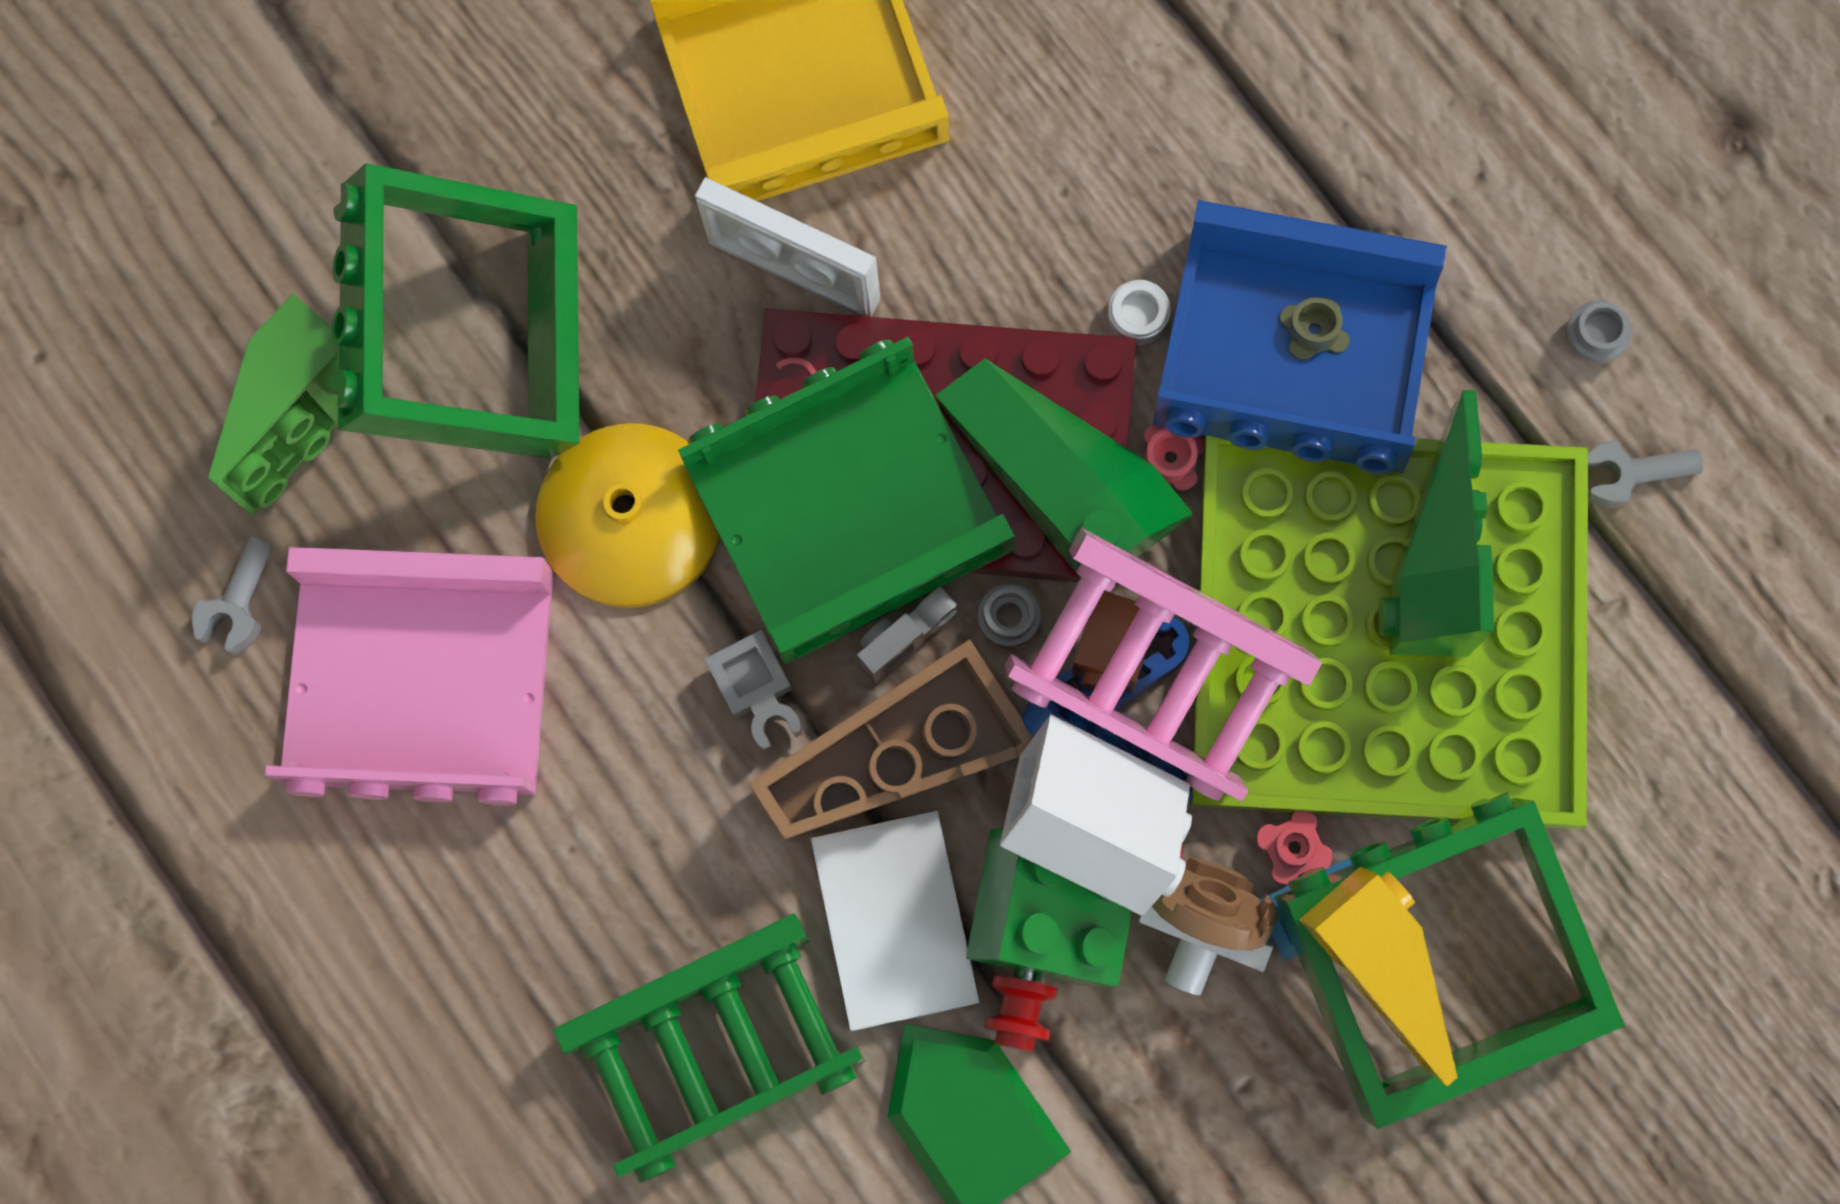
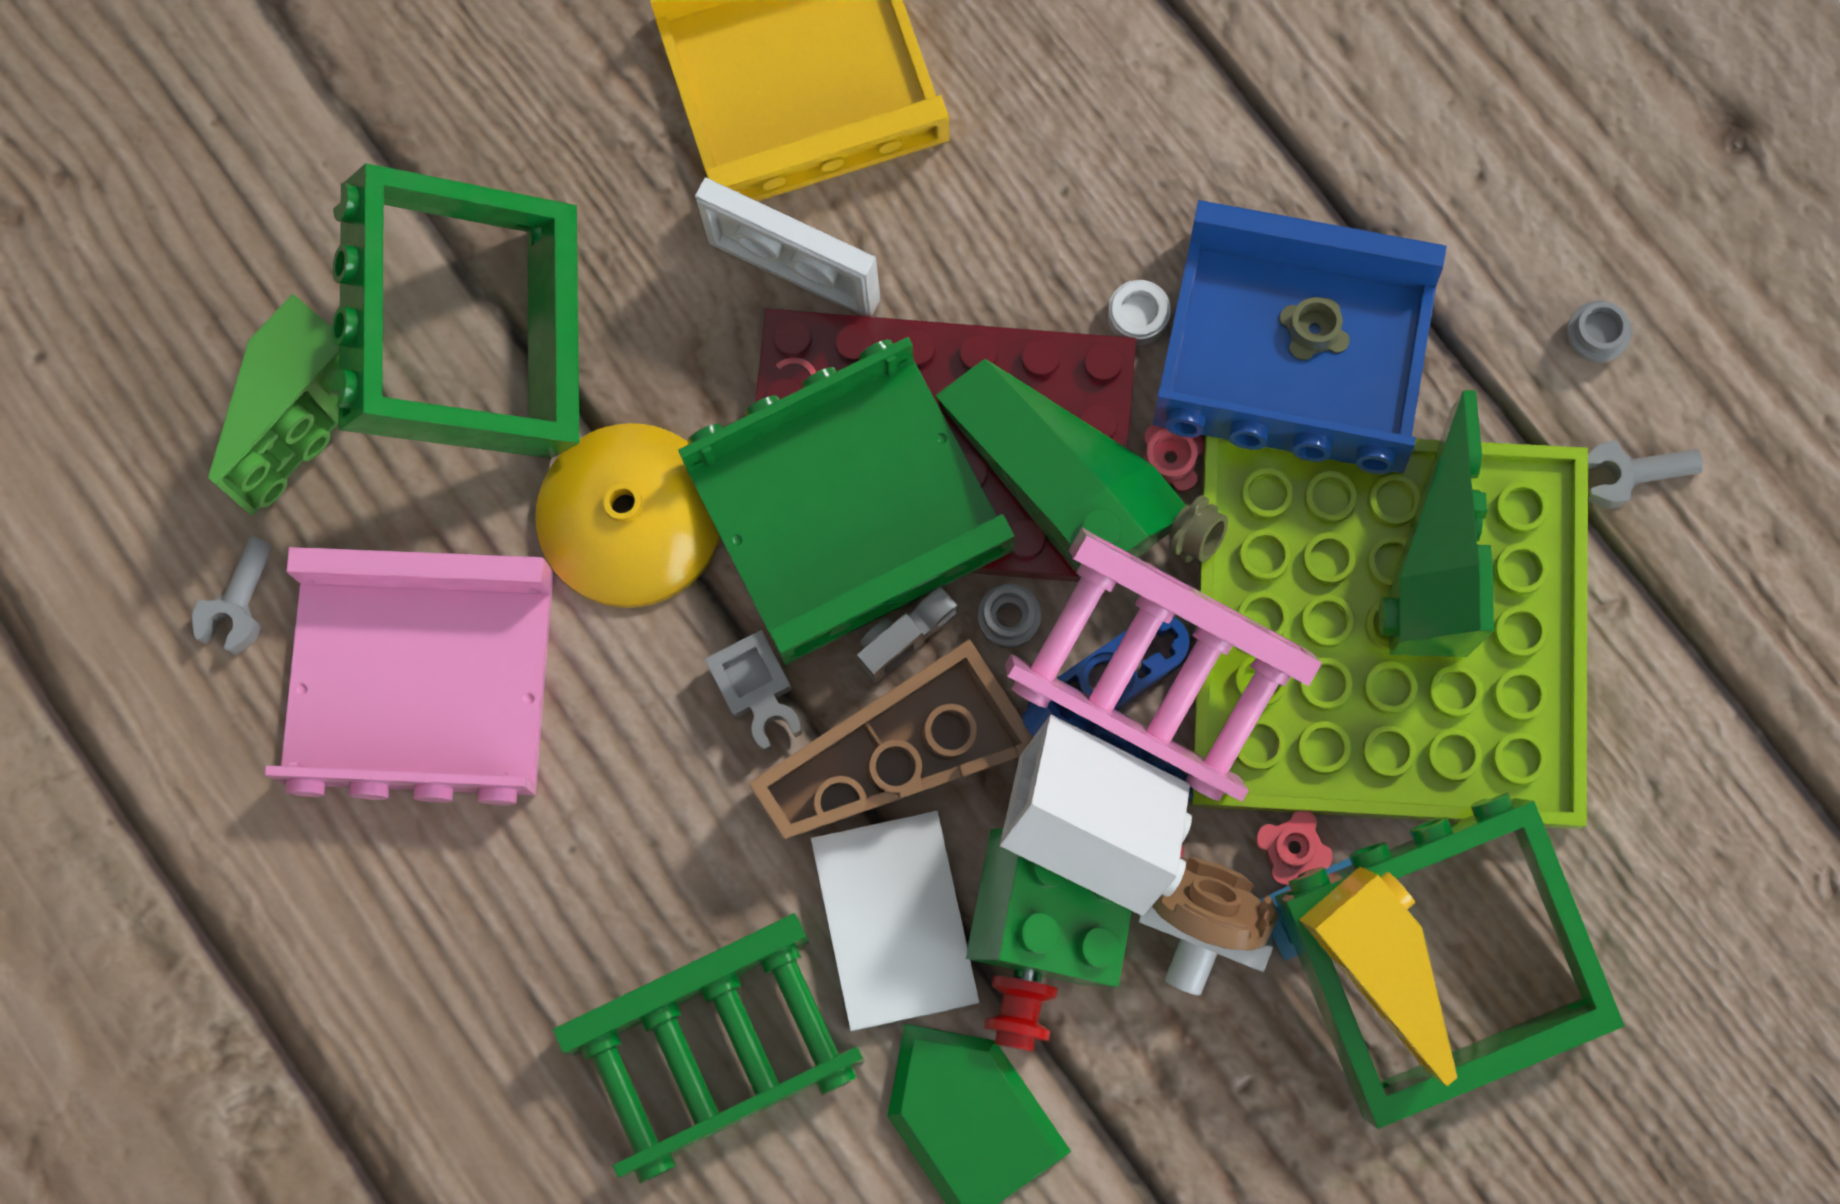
dark orange brick [1071,591,1146,694] -> none
none -> olive plate [1170,495,1228,562]

